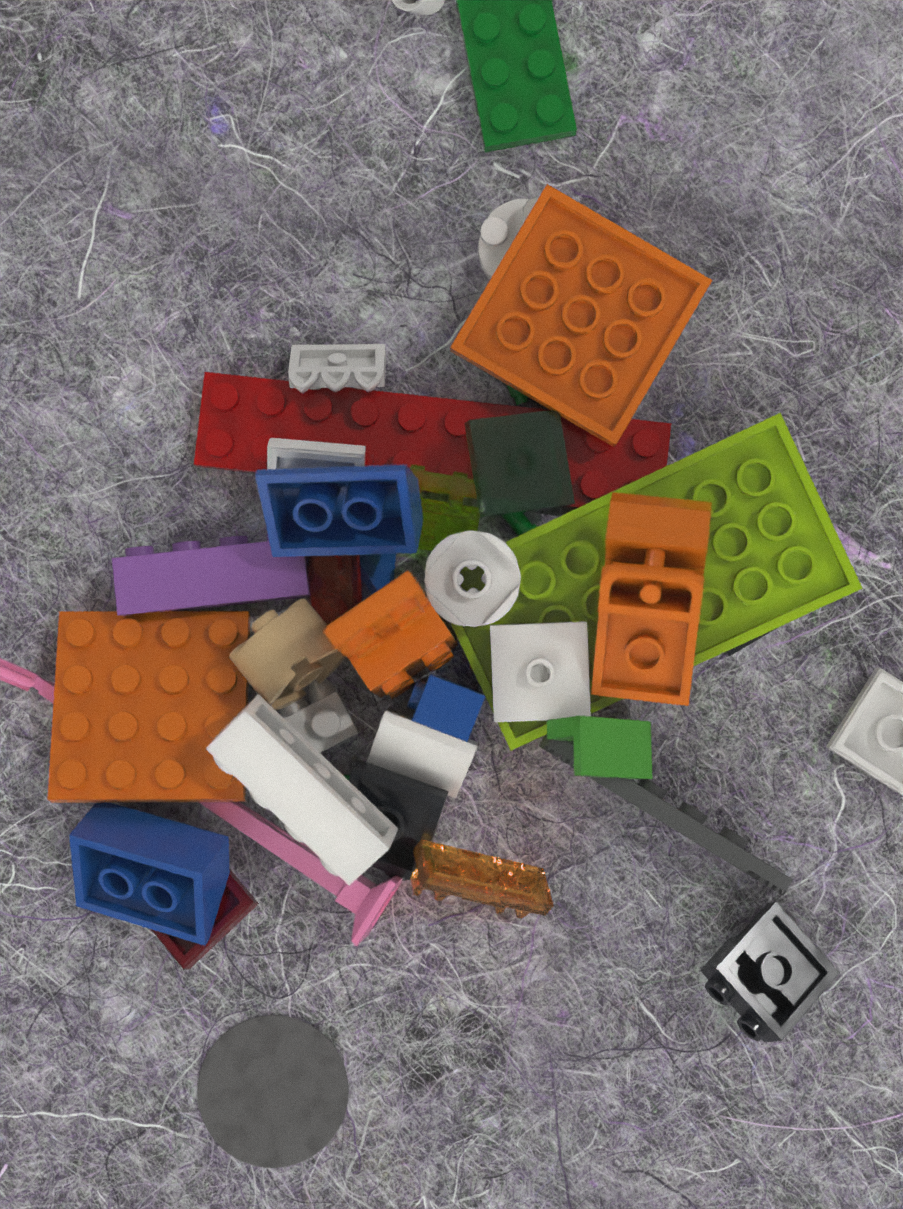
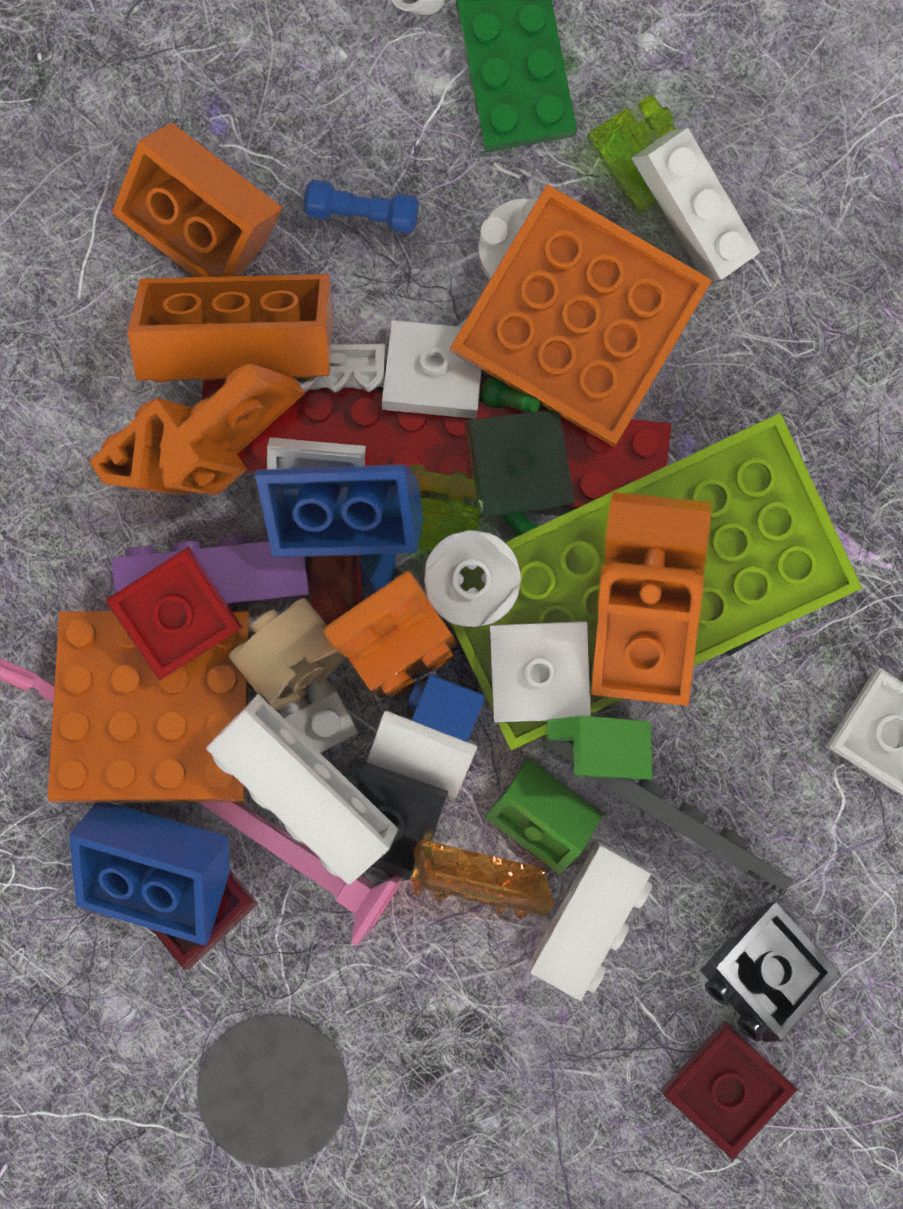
none -> orange piece [89,363,305,496]
none -> red plate [105,546,242,681]
none -> orange slope [112,122,283,277]
none -> orange brick [127,274,333,382]
none -> blue piece [303,179,419,234]
none -> white plate [382,320,481,419]
none -> green piece [480,377,540,413]
none -> bright green panel [485,758,603,874]
none -> white brick [528,840,652,1001]
none -> clear neon green plate [587,94,677,216]
none -> white brick [631,127,761,280]
none -> dark red plate [660,1020,798,1160]

